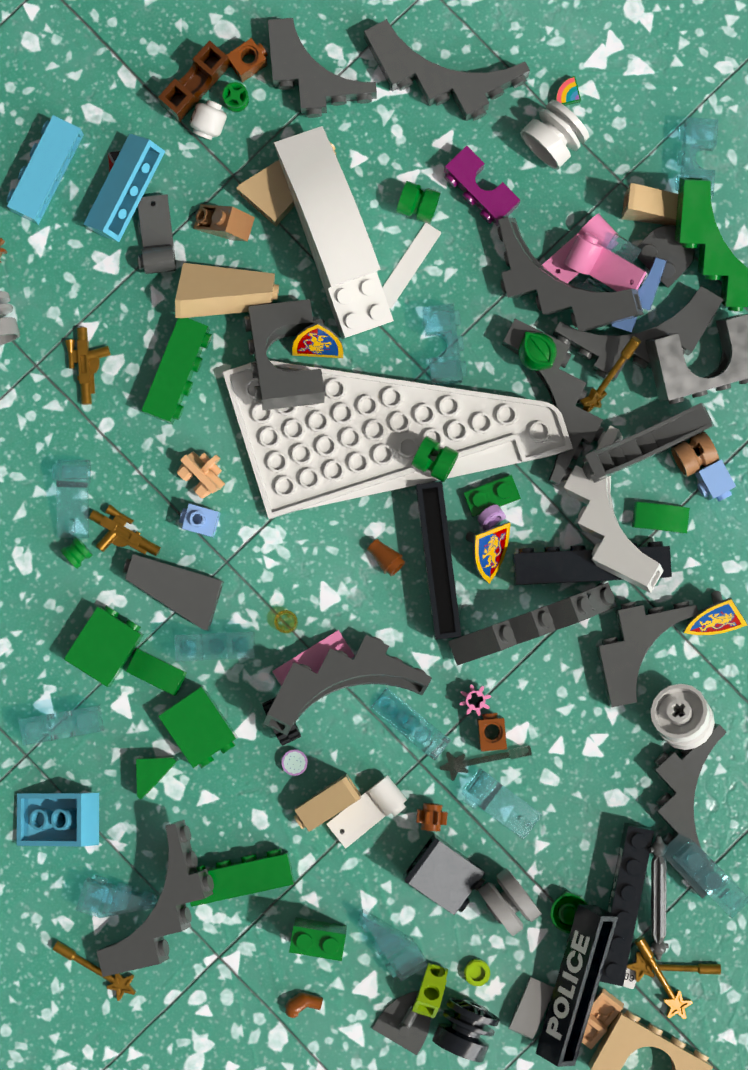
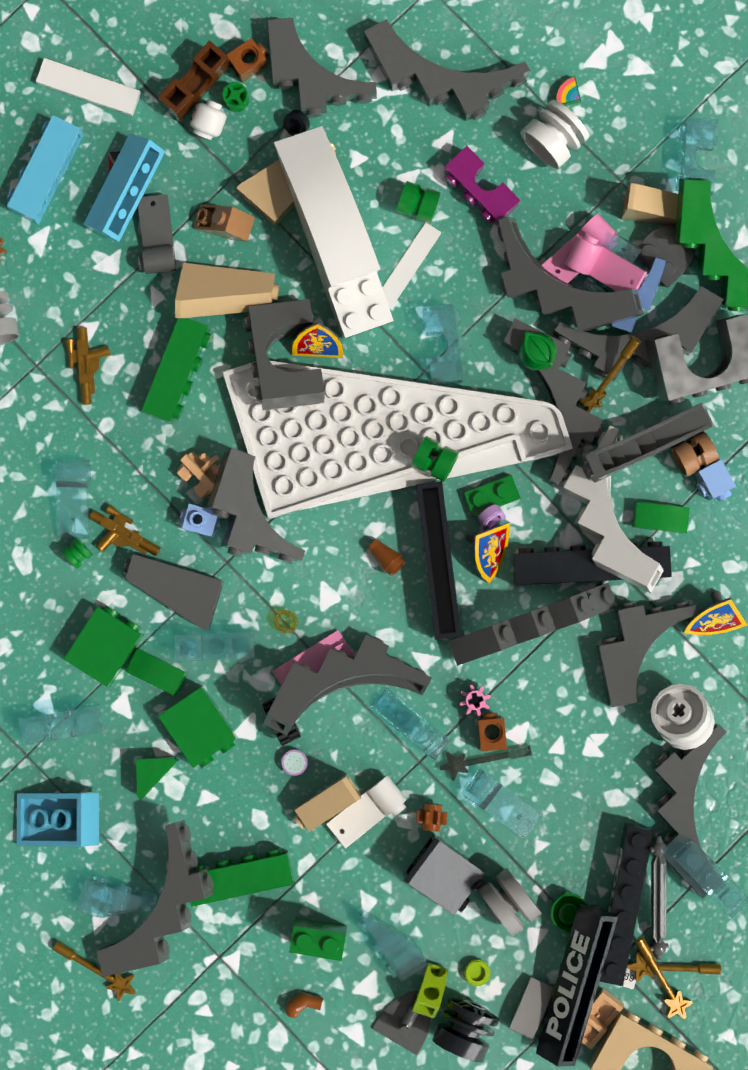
none -> white tile [36,58,141,117]
none -> dark grey arch [206,448,305,564]
none -> black tile [283,110,310,136]

